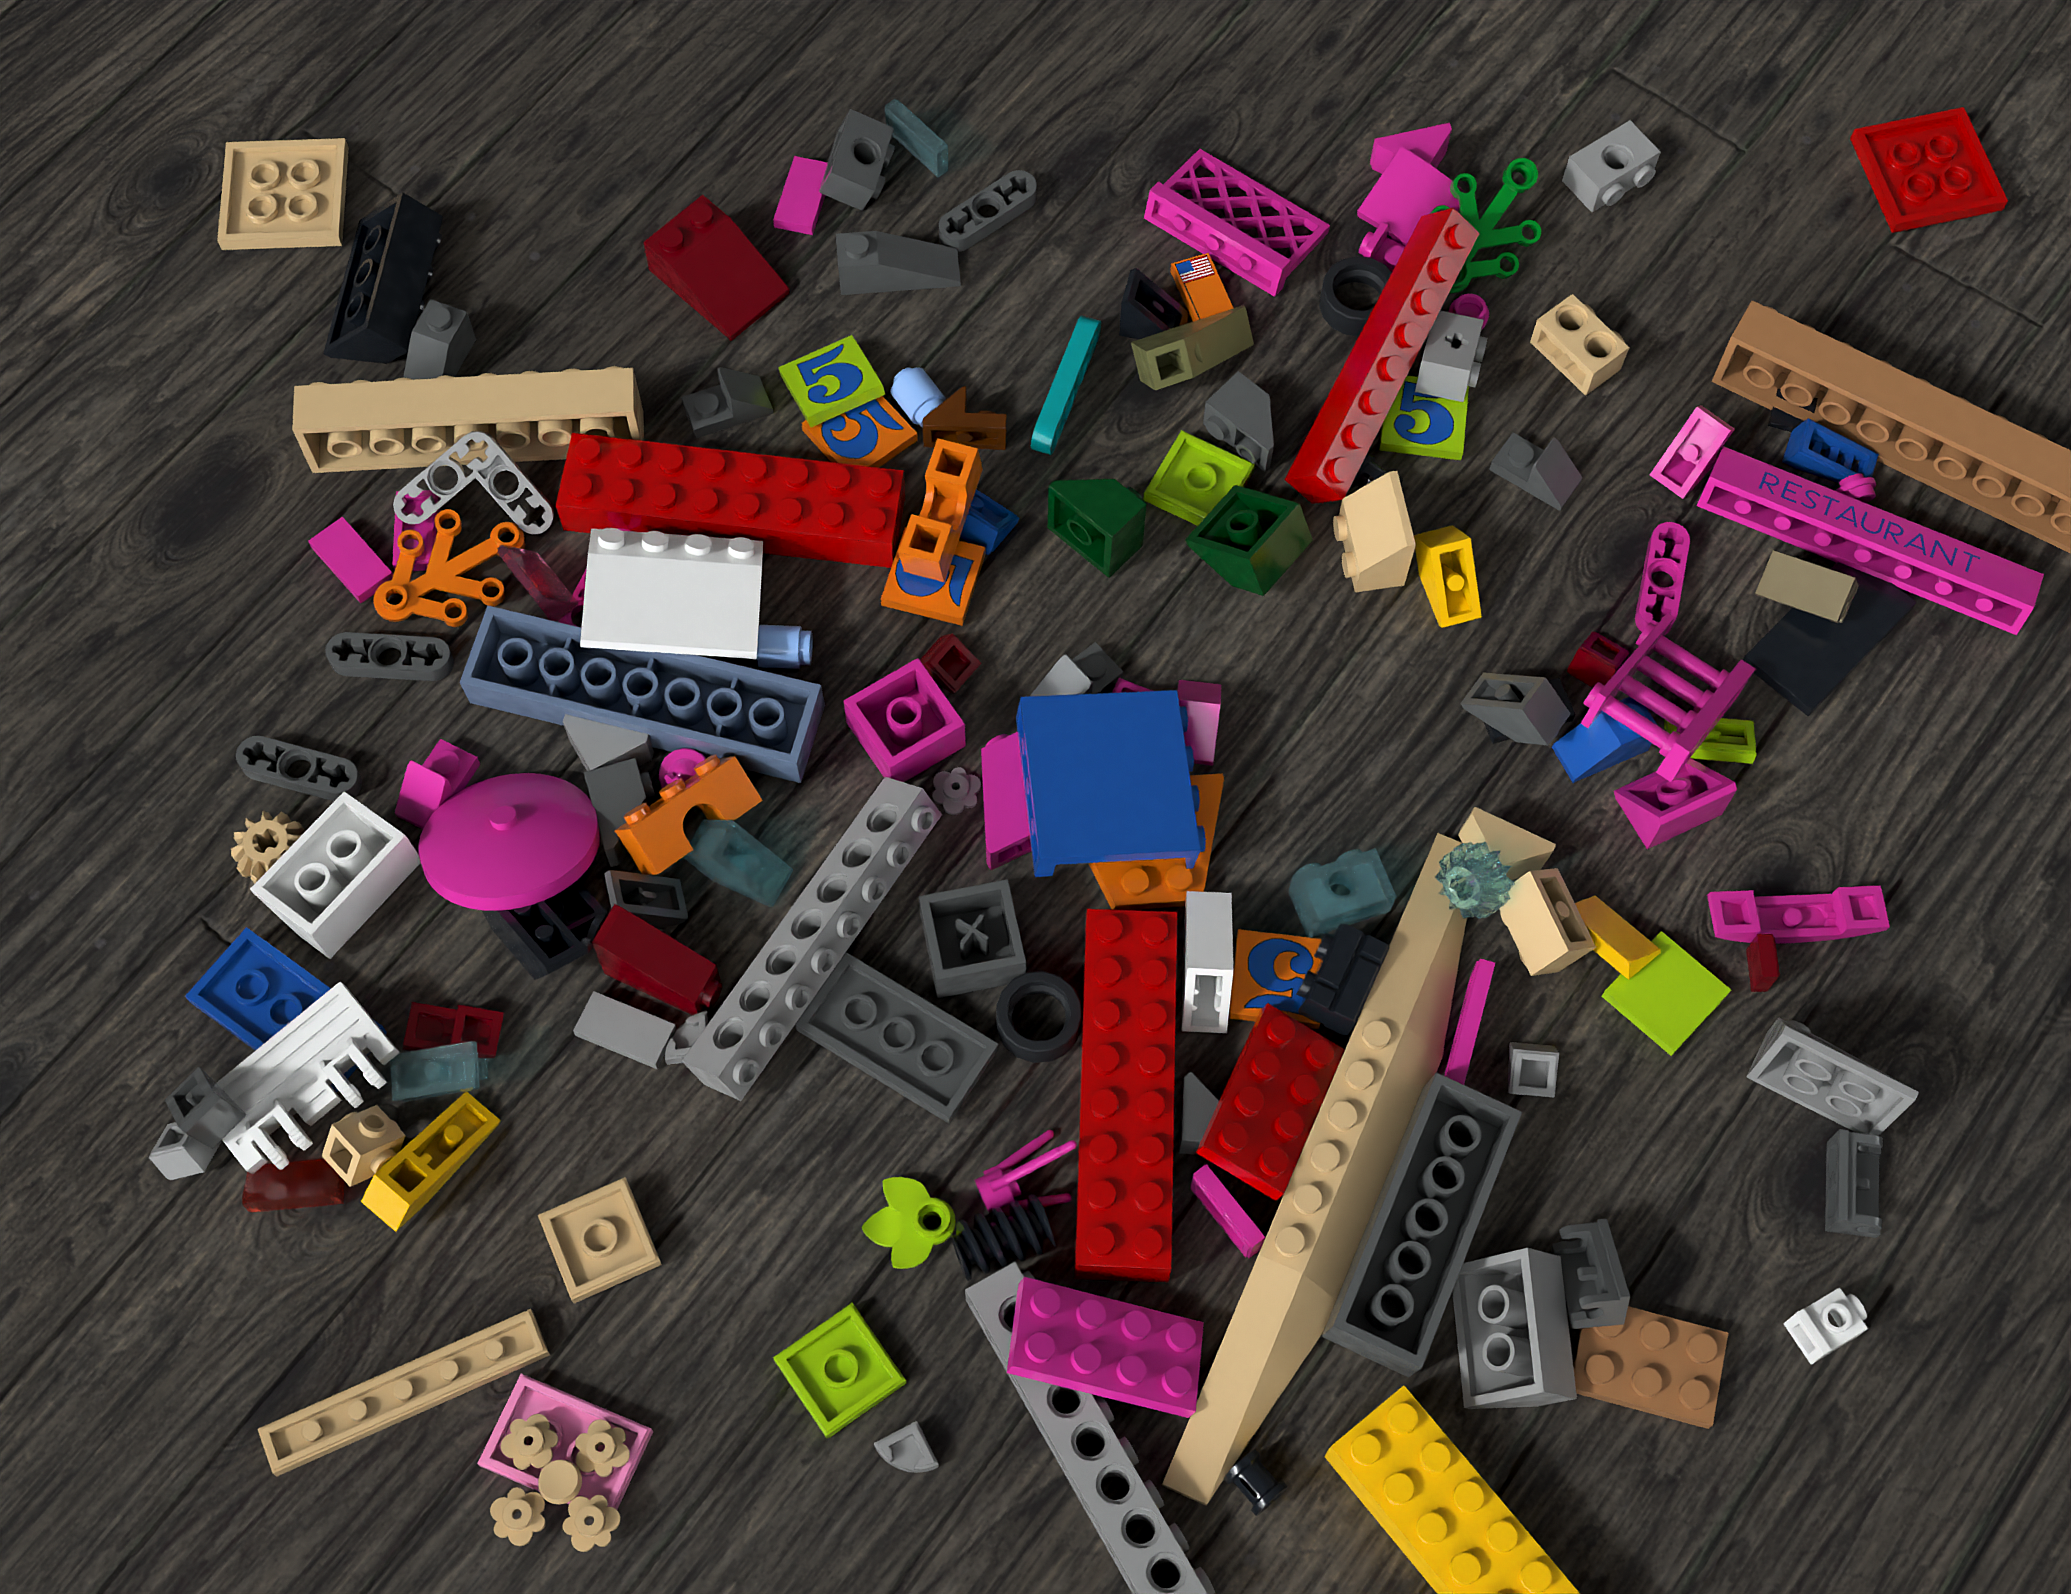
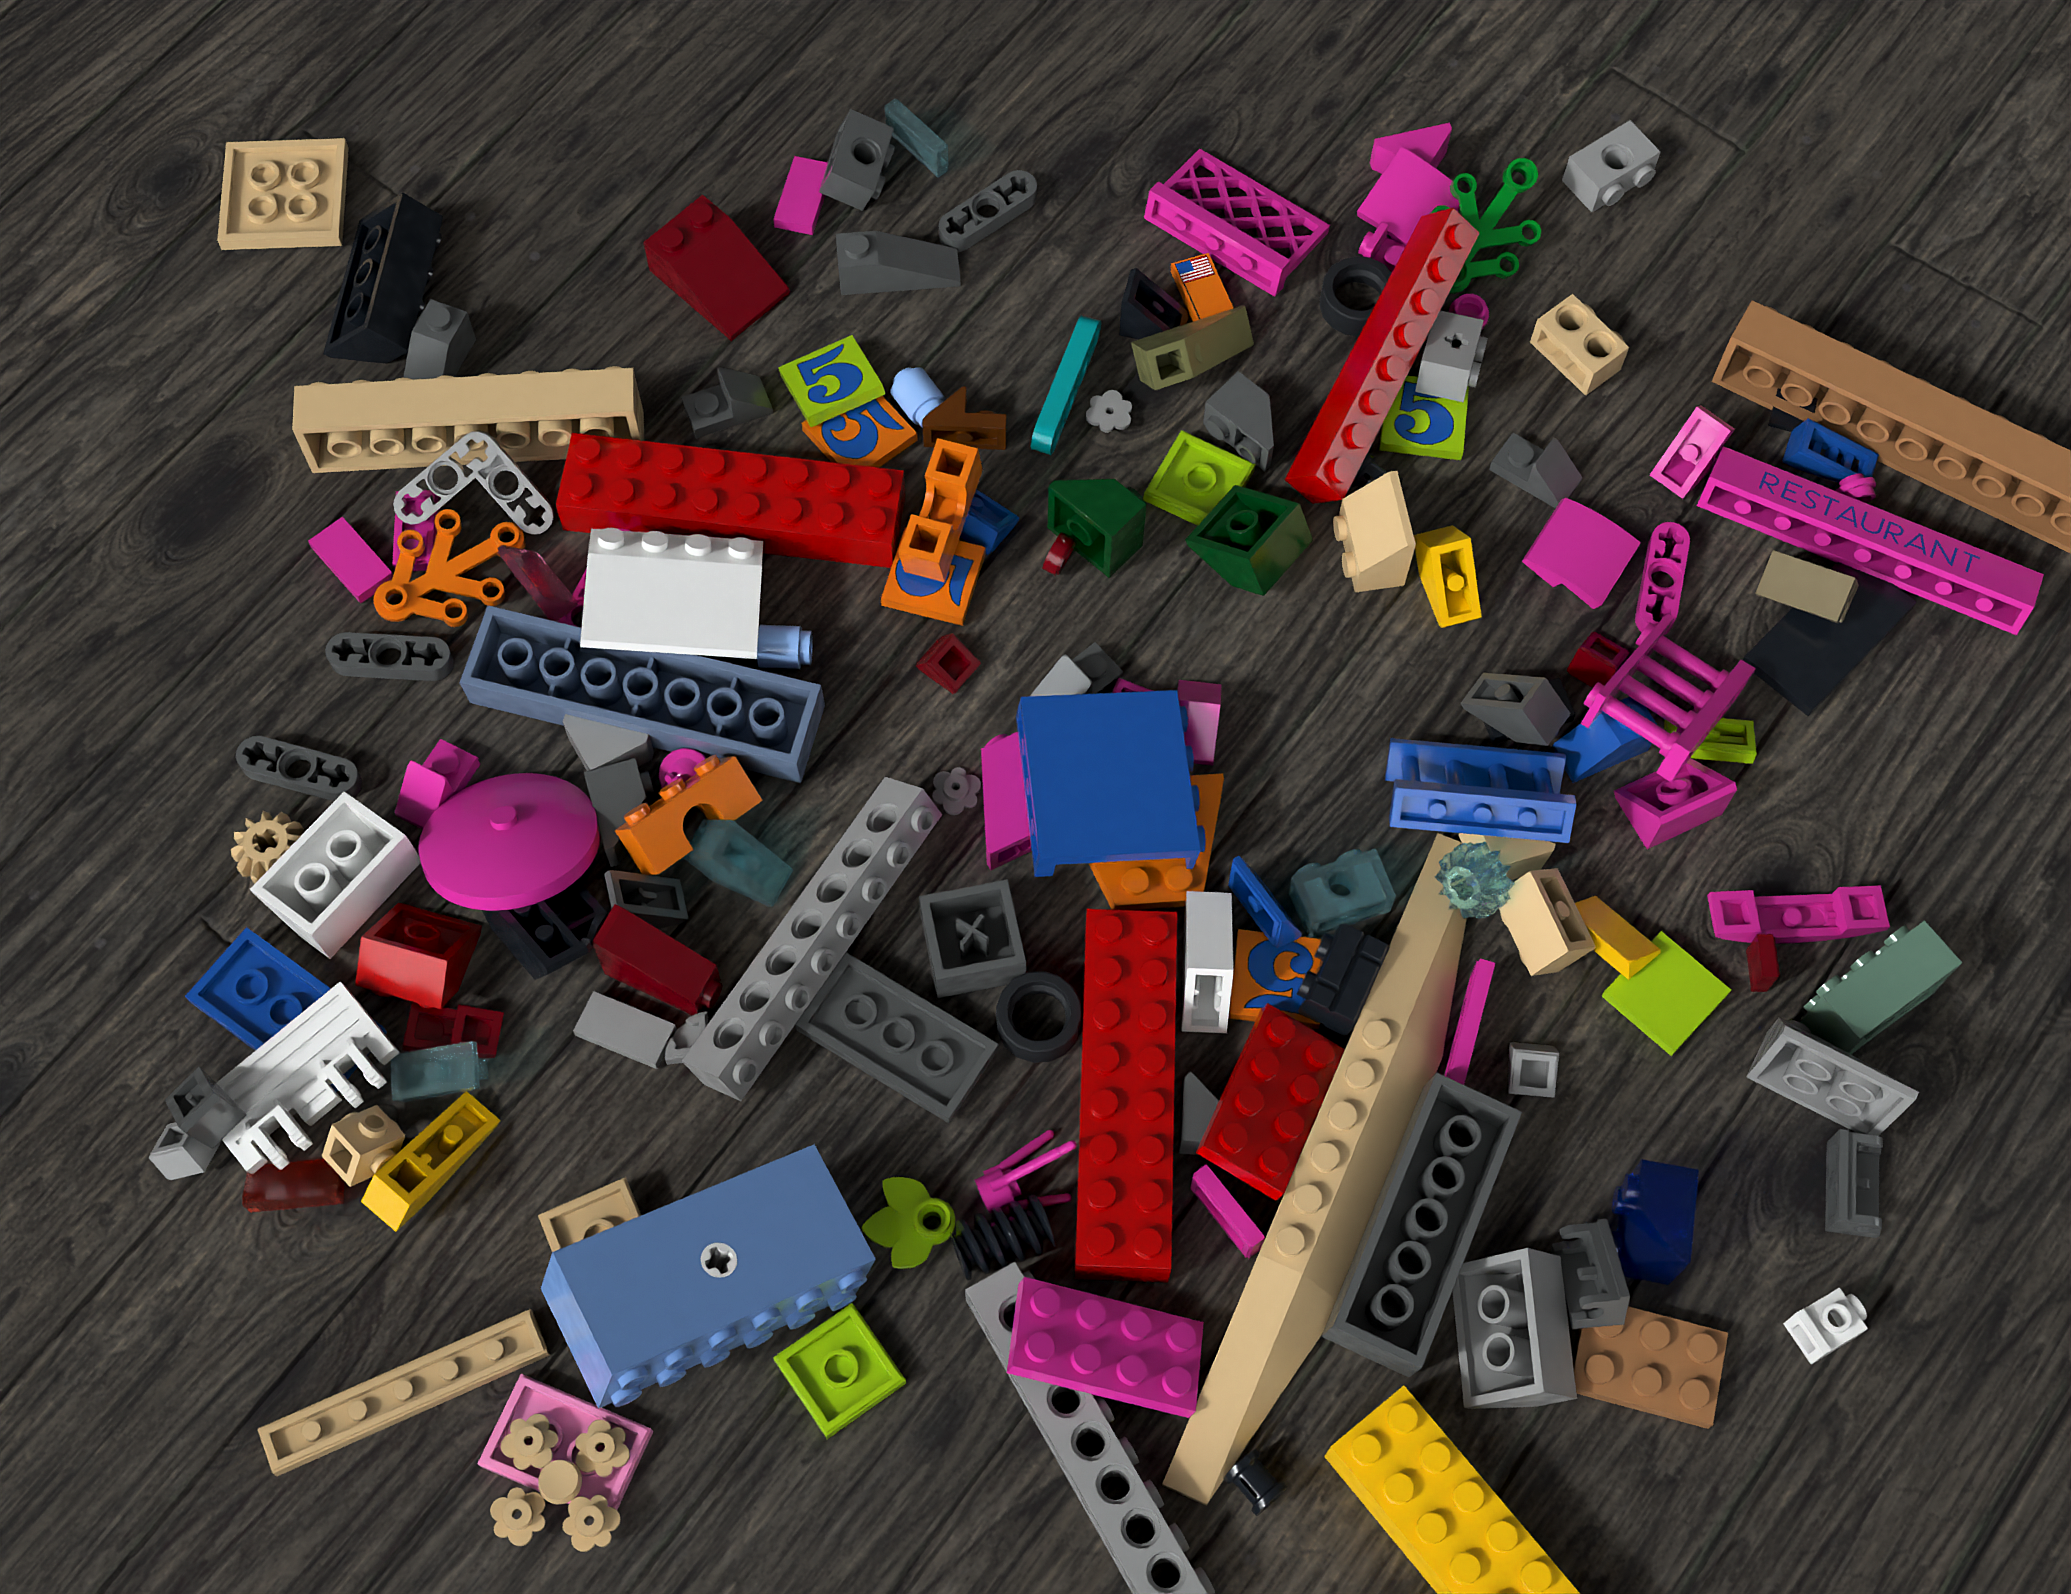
dark pink brick [844,658,966,782] -> none
light grey tile [874,1421,939,1473] -> none
red plate [1850,107,2008,233] -> none
none -> red slope [355,903,482,1009]
none -> medium blue piece [541,1144,876,1409]
none -> dark red tile [1042,532,1076,576]
none -> light grey plant [1086,390,1132,433]
none -> blue slope [1228,856,1302,949]
none -> blue fence [1385,738,1576,843]
none -> dark pink slope [1522,498,1641,609]
none -> clear blue slope [1611,1159,1699,1285]
none -> sand green brick [1800,920,1962,1055]

